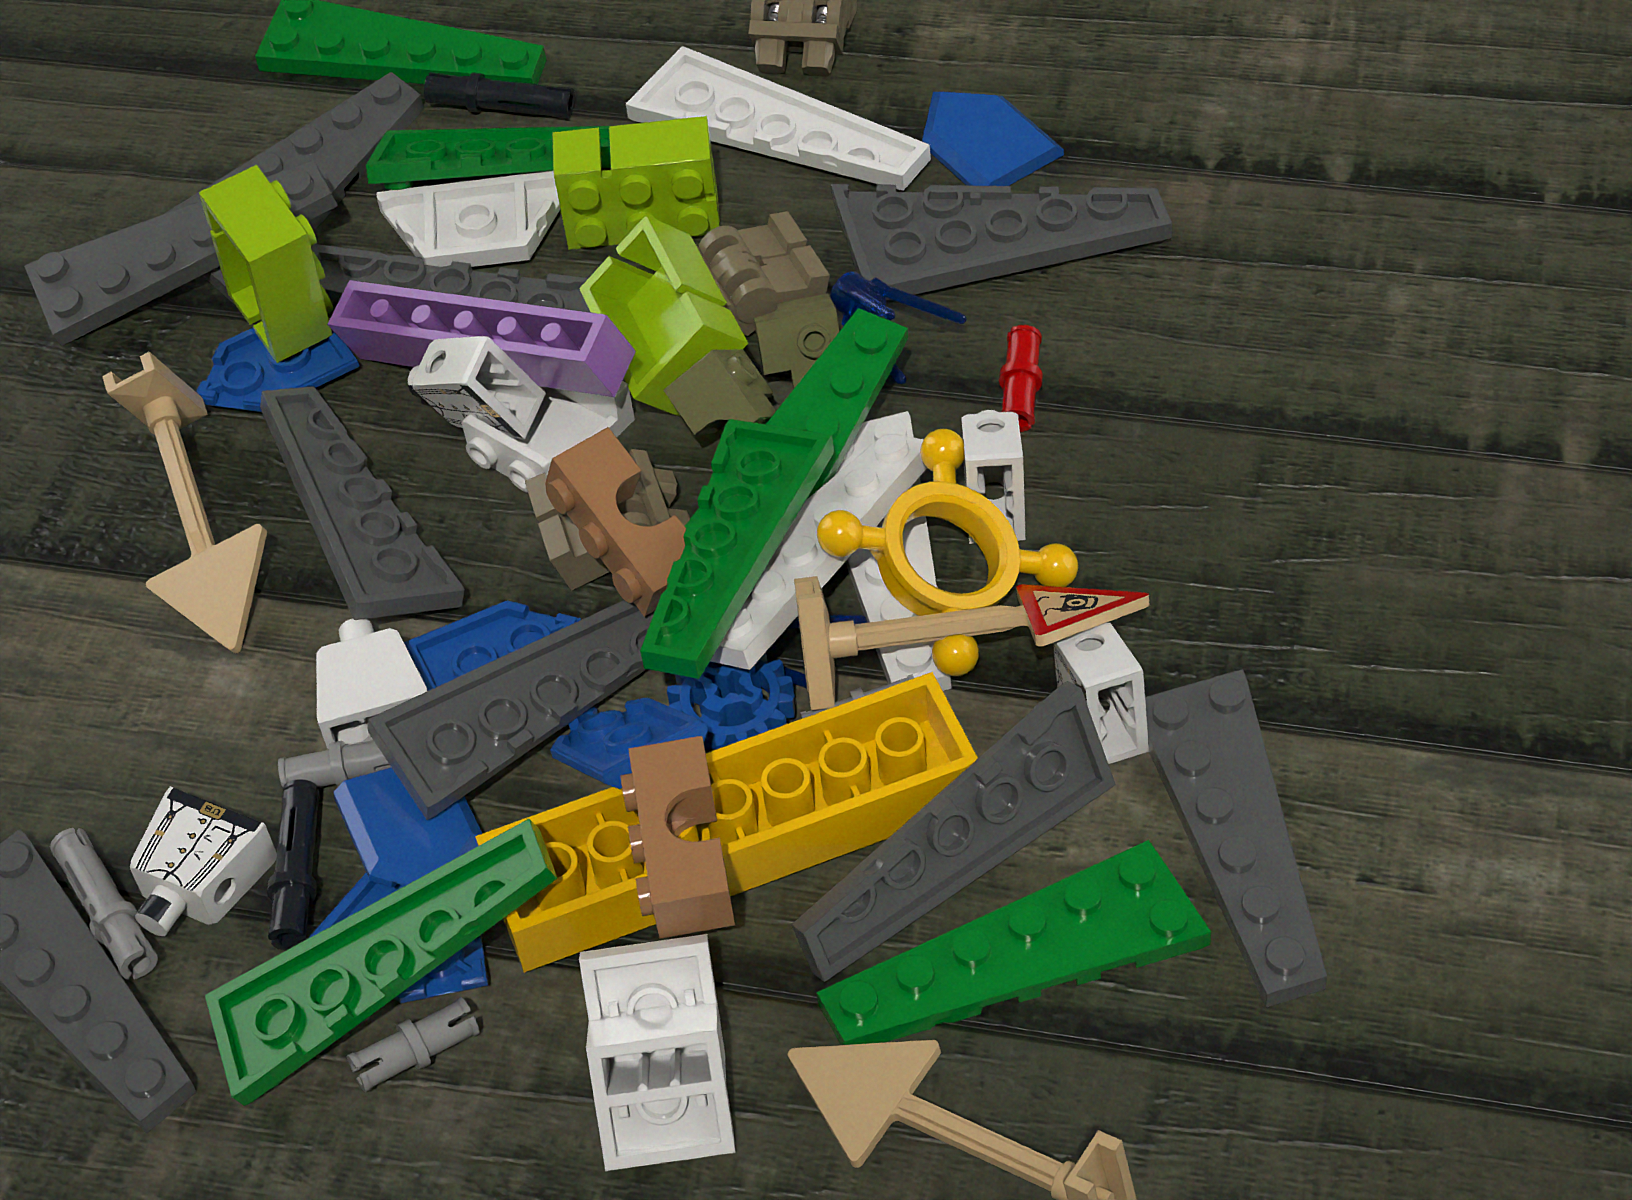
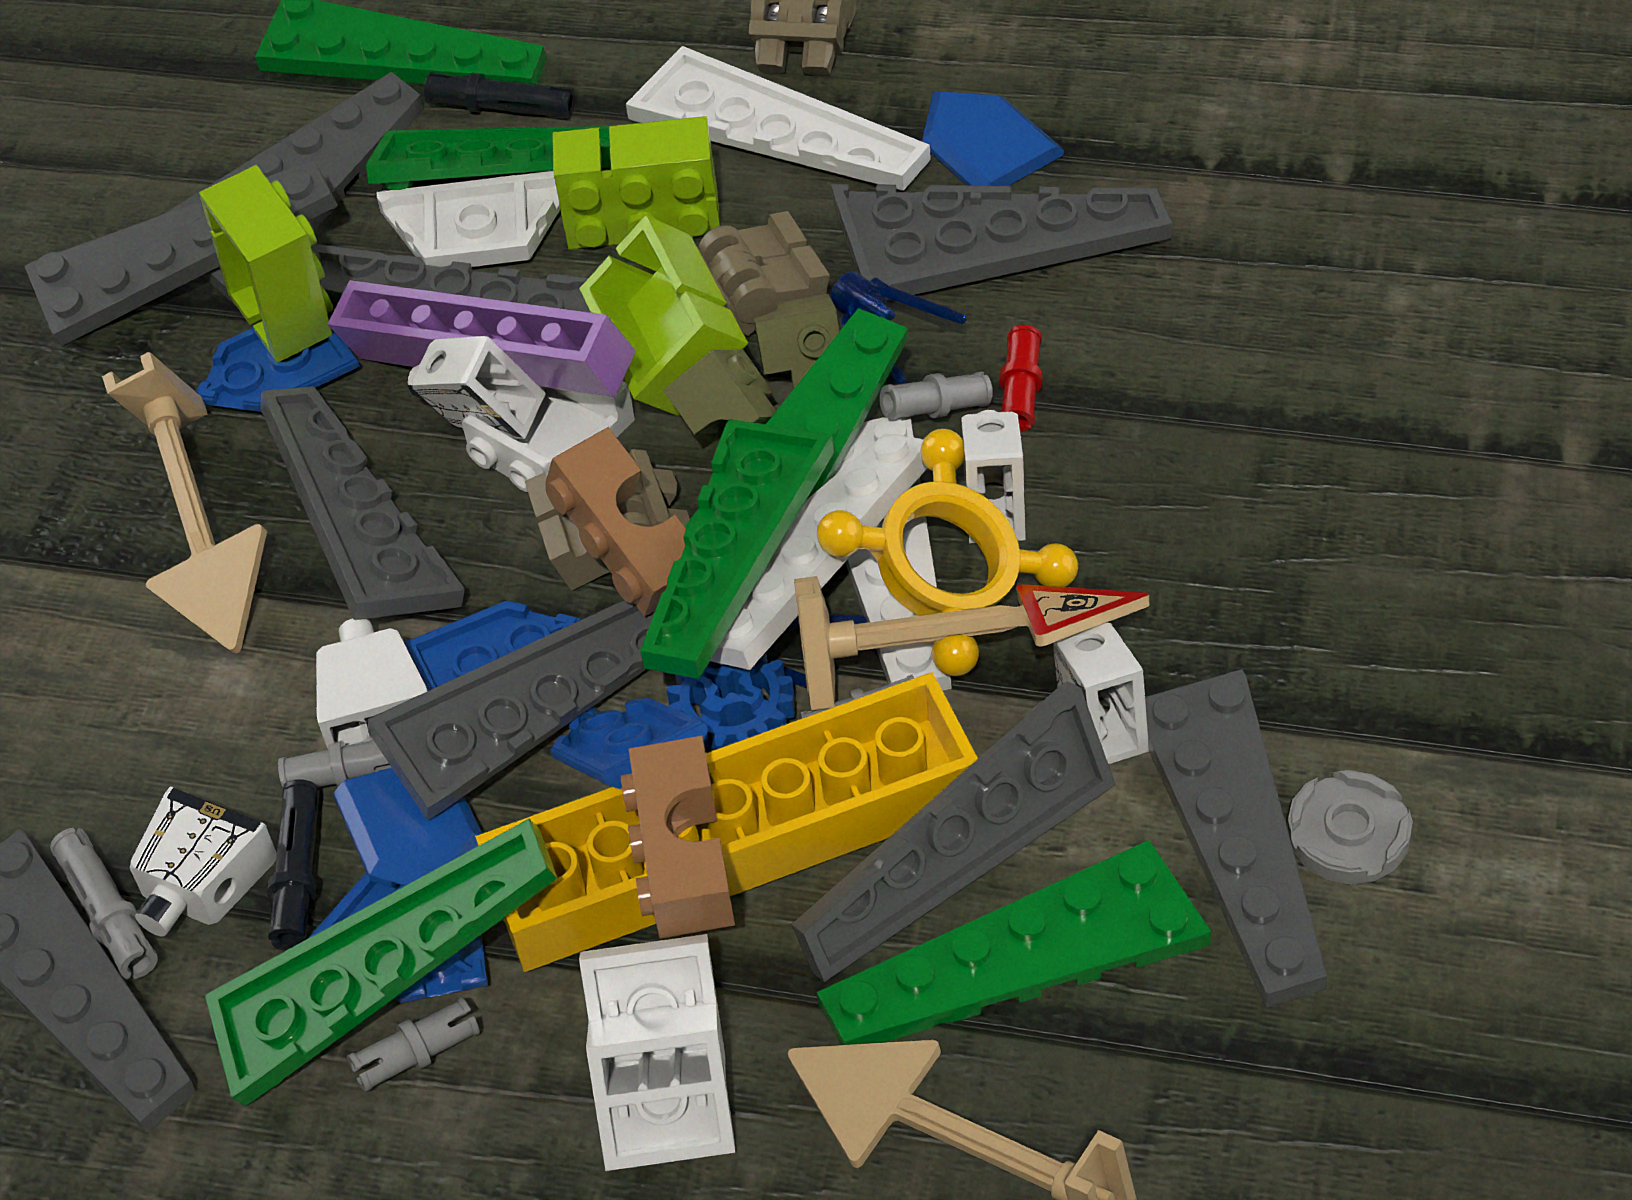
none -> light grey pin [880,371,993,420]
none -> light grey tile [1287,770,1413,885]

